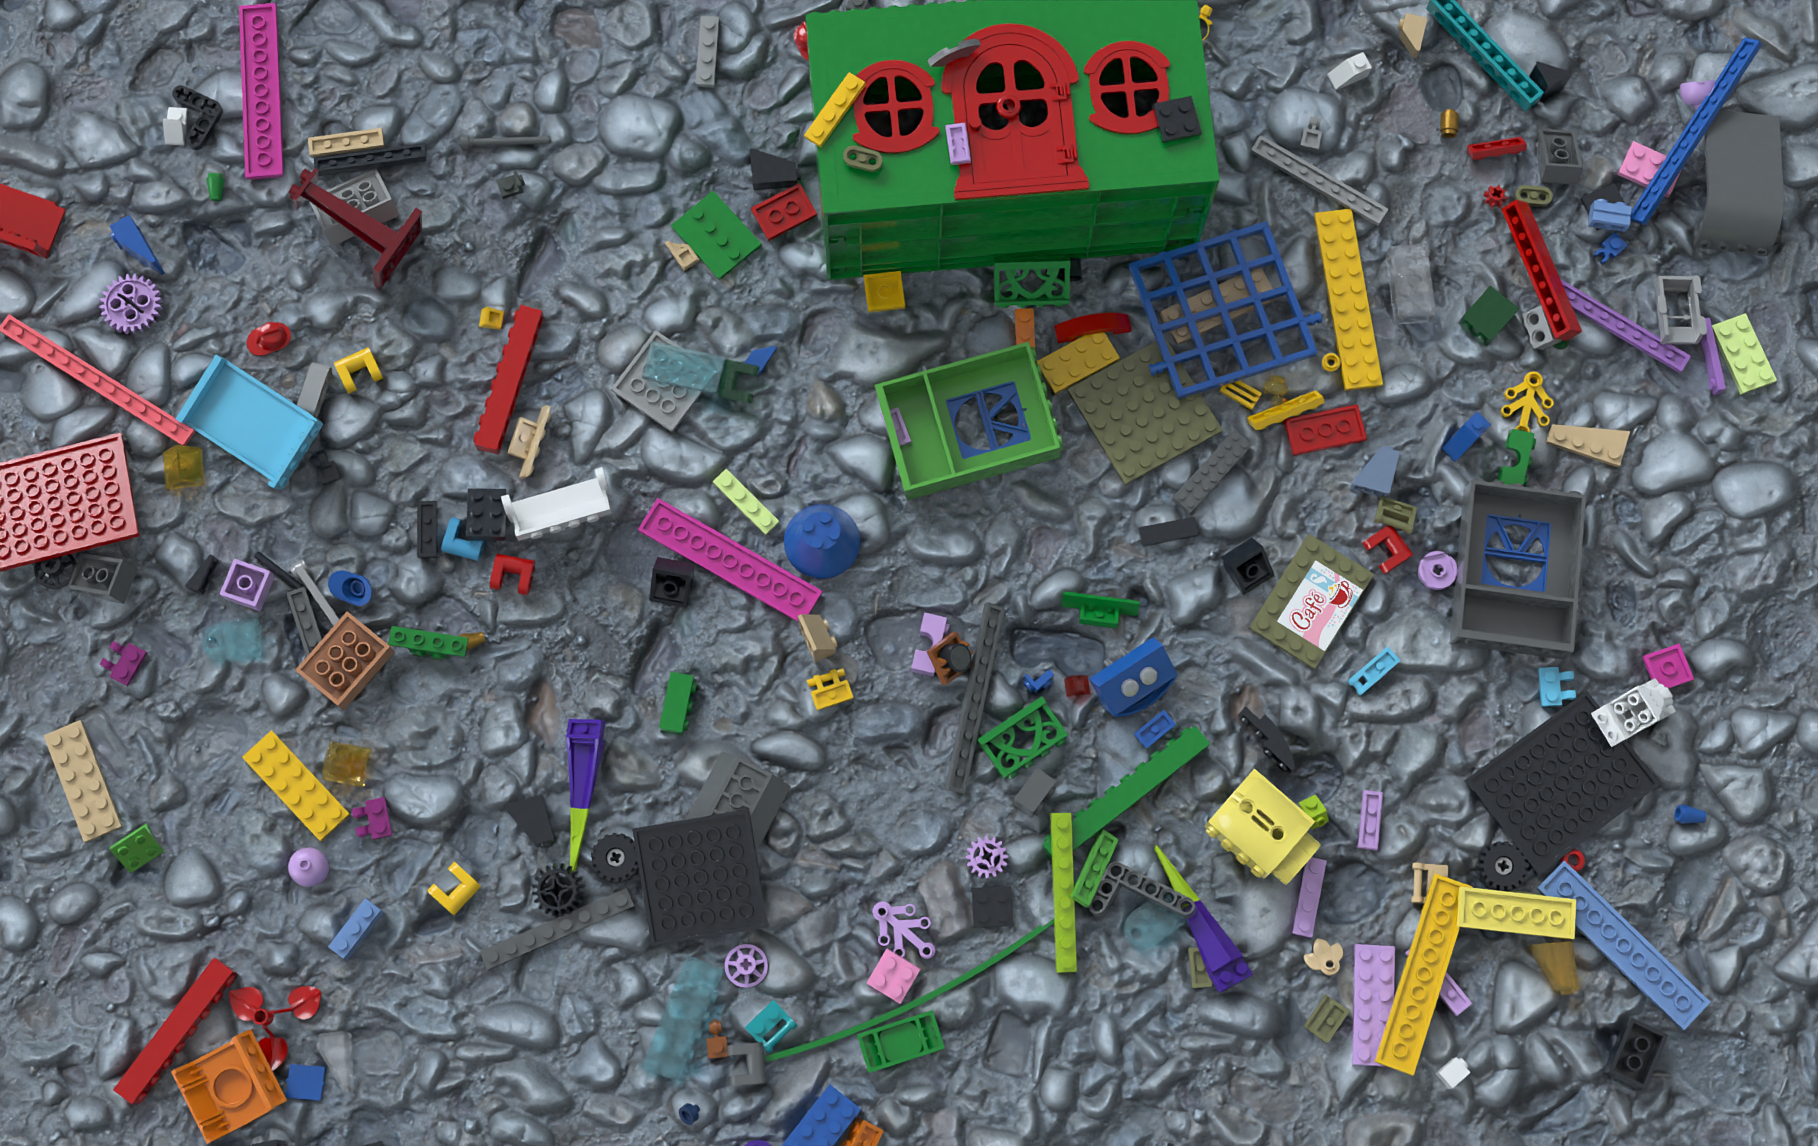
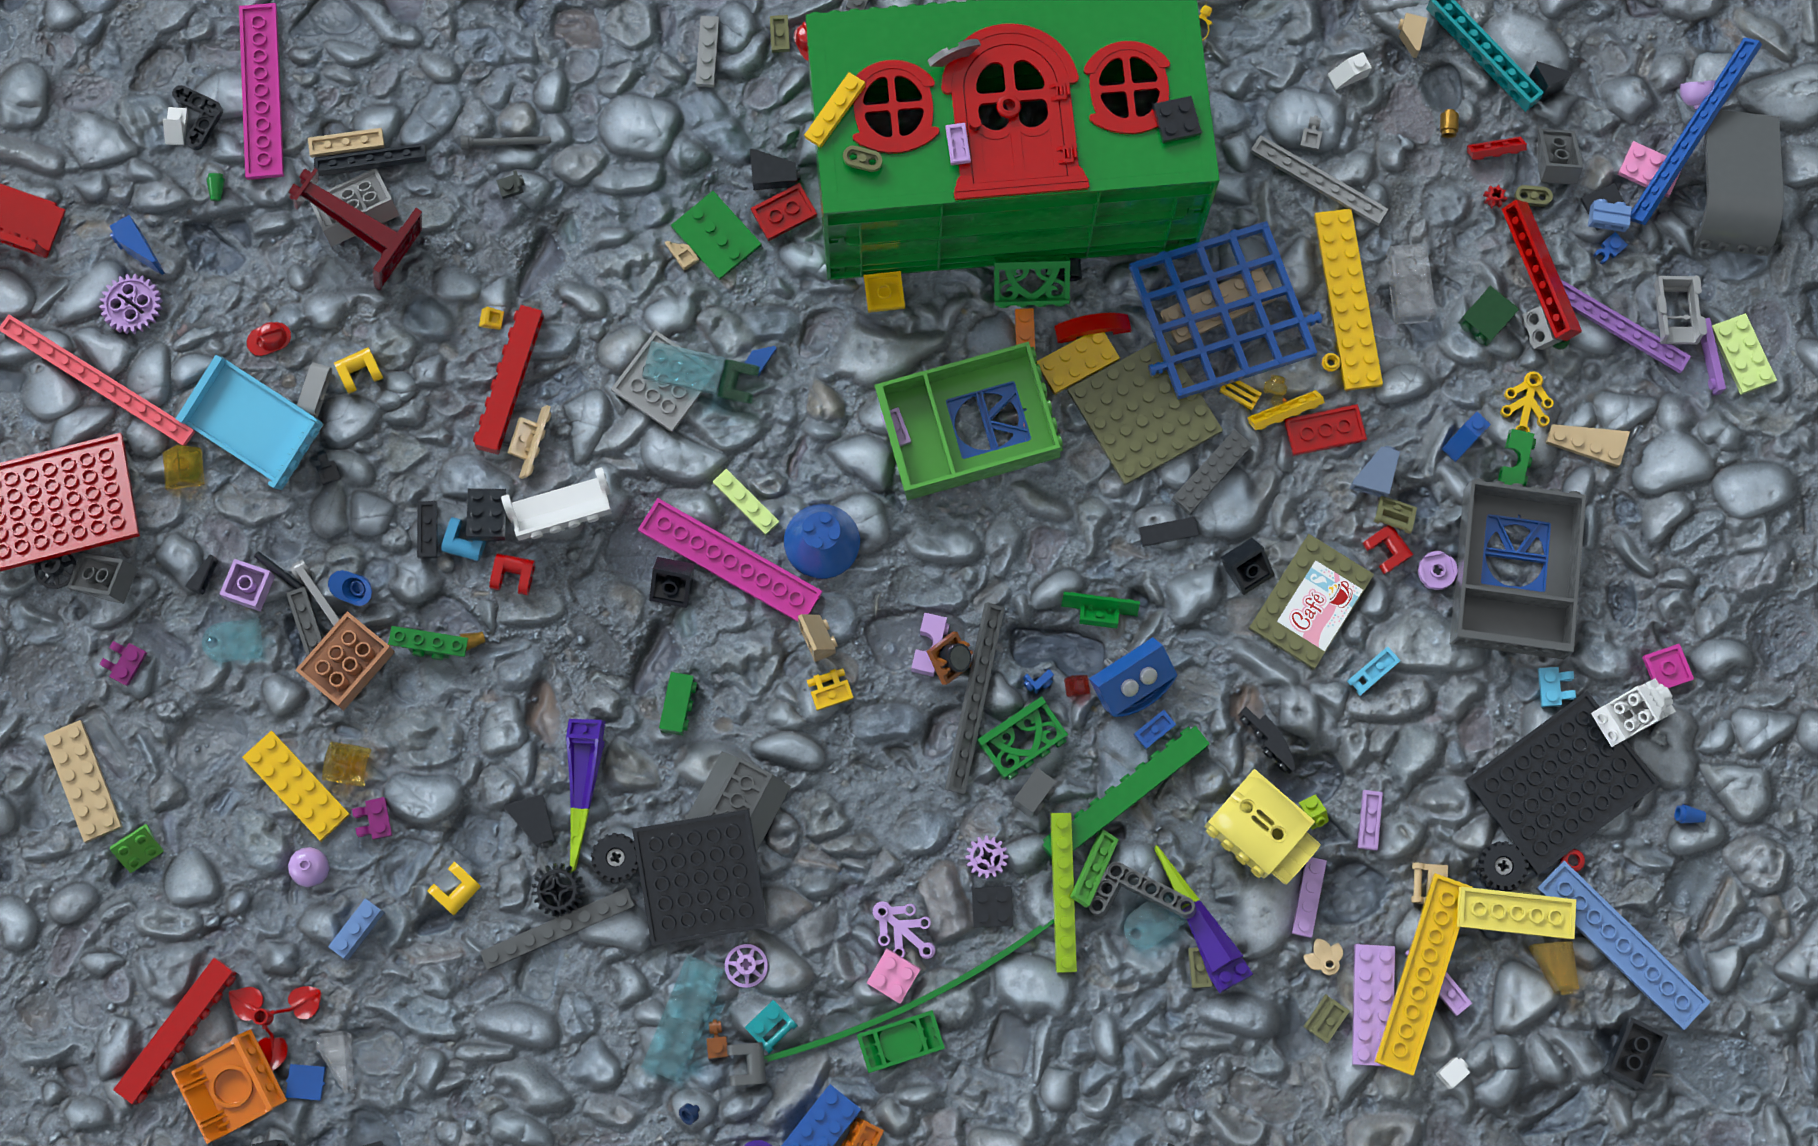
none -> olive plate [770,15,790,53]

